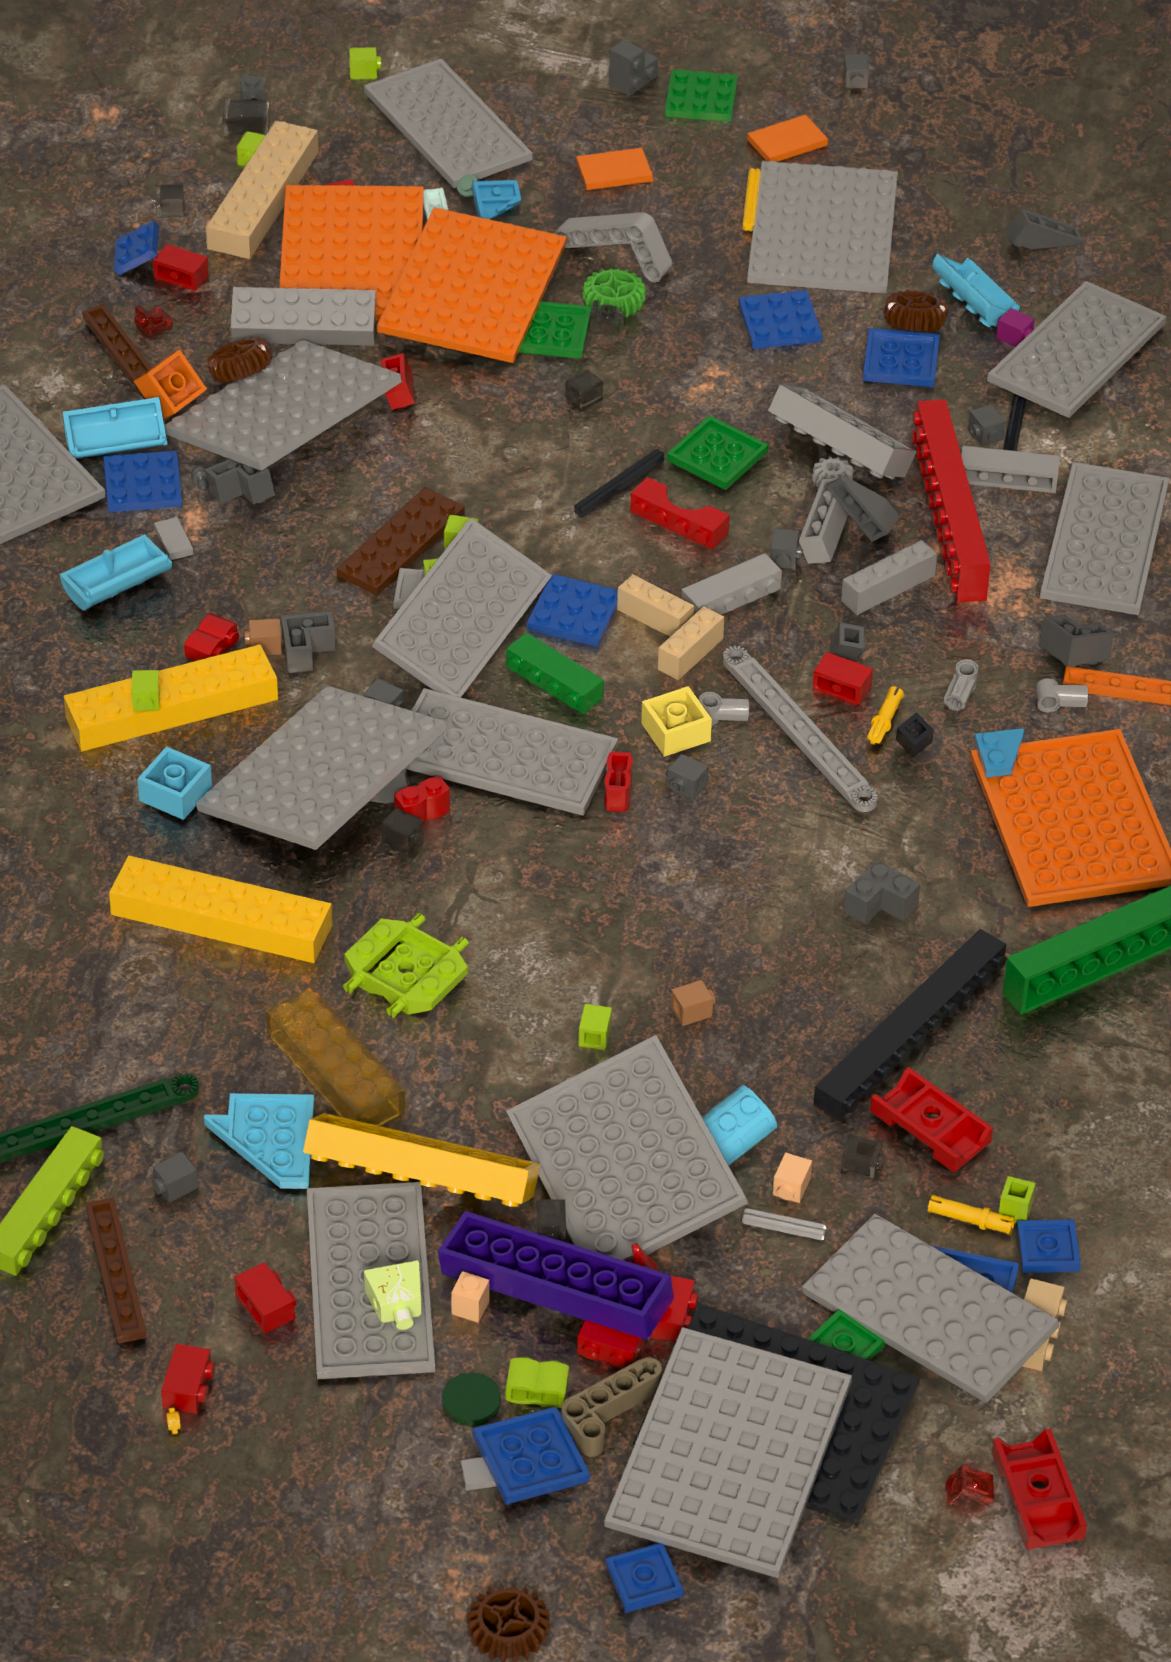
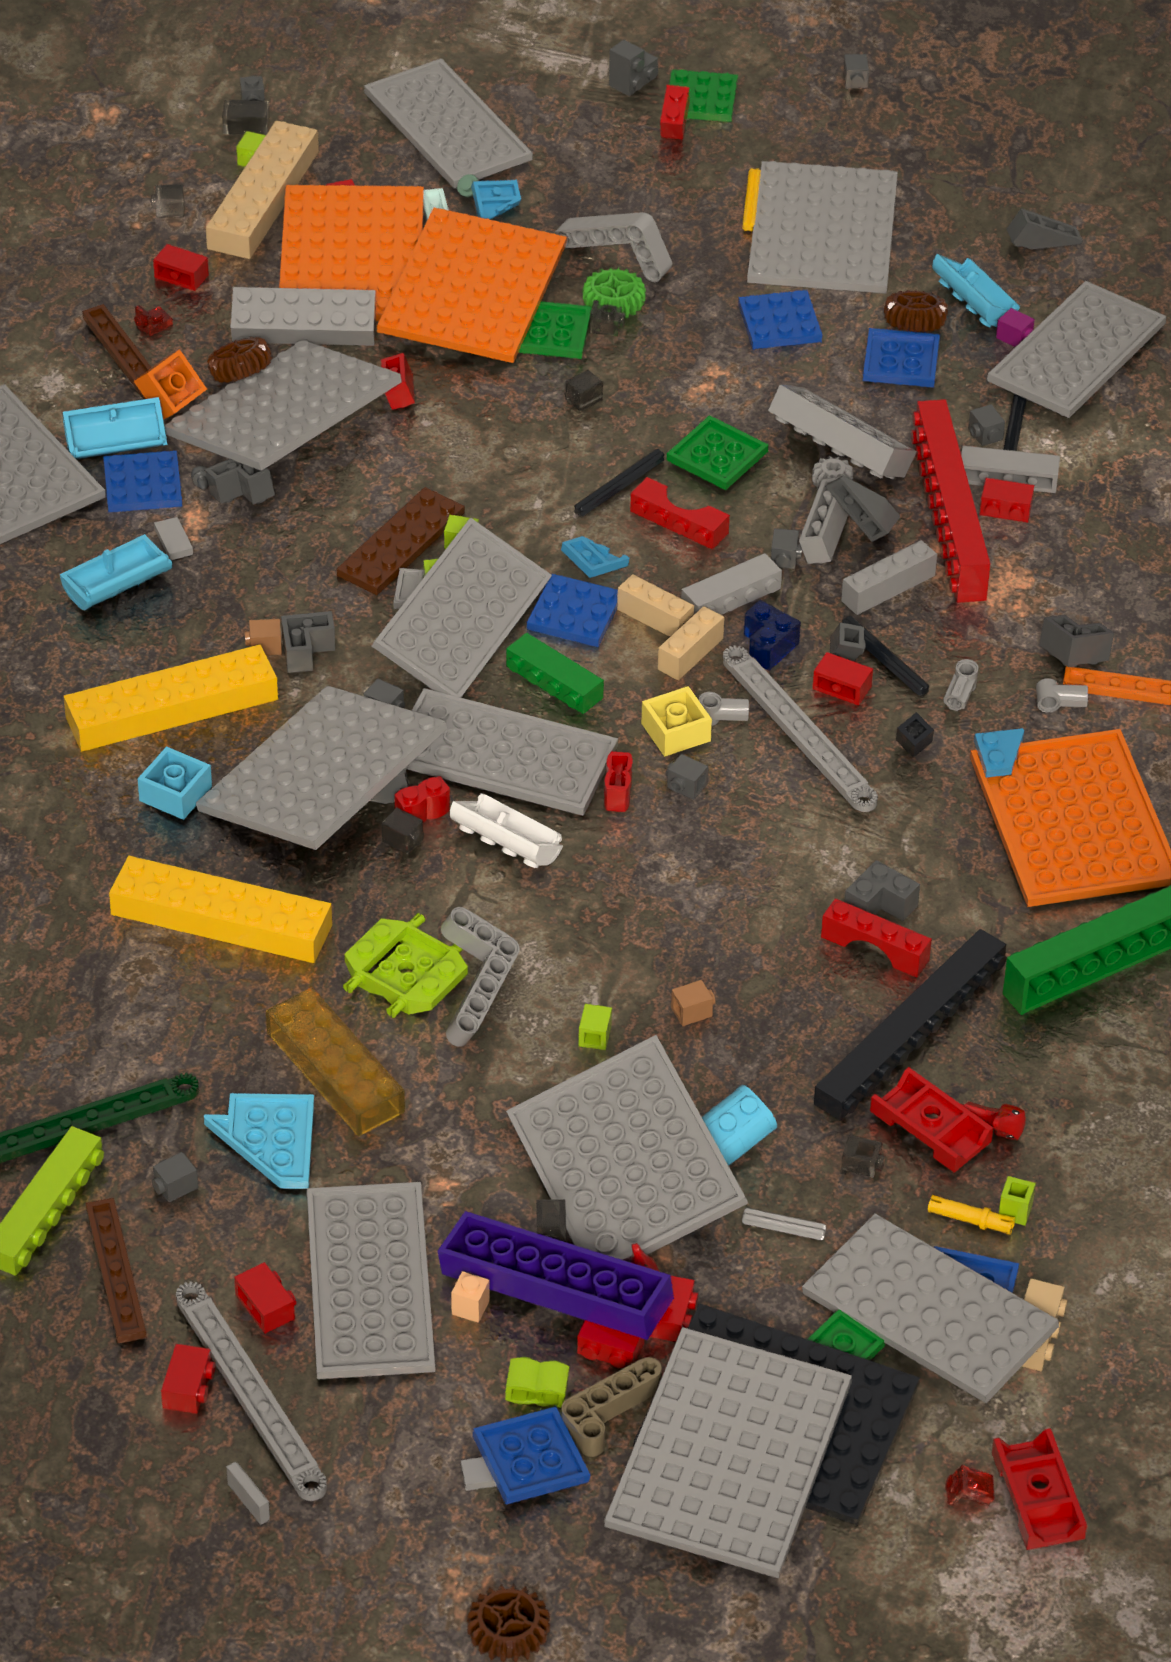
blue plate [114,221,159,275] -> none
lime brick [131,670,160,711] -> none
yellow piece [166,1408,181,1434] -> none
red brick [184,613,239,661] -> none
yellow brick [303,1113,540,1207] -> none
lime brick [349,47,381,79] -> none
yellowish green torso [364,1260,421,1330] -> none
dark green tile [442,1372,501,1427] -> none
orange tile [576,148,653,190] -> none
blue plate [605,1543,684,1613] -> none
orange tile [747,114,828,162] -> none
light nougat brick [773,1153,812,1203] -> none
yellow axle [867,686,904,745] -> none
blue plate [1016,1219,1081,1273] -> none
light grey plate [1040,462,1169,615] -> none
none -> light grey plate [176,1281,327,1501]
none -> light grey tile [226,1462,270,1525]
none -> light grey beam [441,907,520,1047]
none -> white container [450,794,563,868]
none -> dark azure wing [561,536,630,578]
none -> red brick [660,85,690,140]
none -> clear blue brick [744,600,801,671]
none -> red arch [821,898,932,978]
none -> black axle [842,616,930,697]
none -> red animal [960,1101,1026,1140]
none -> red brick [980,478,1035,523]

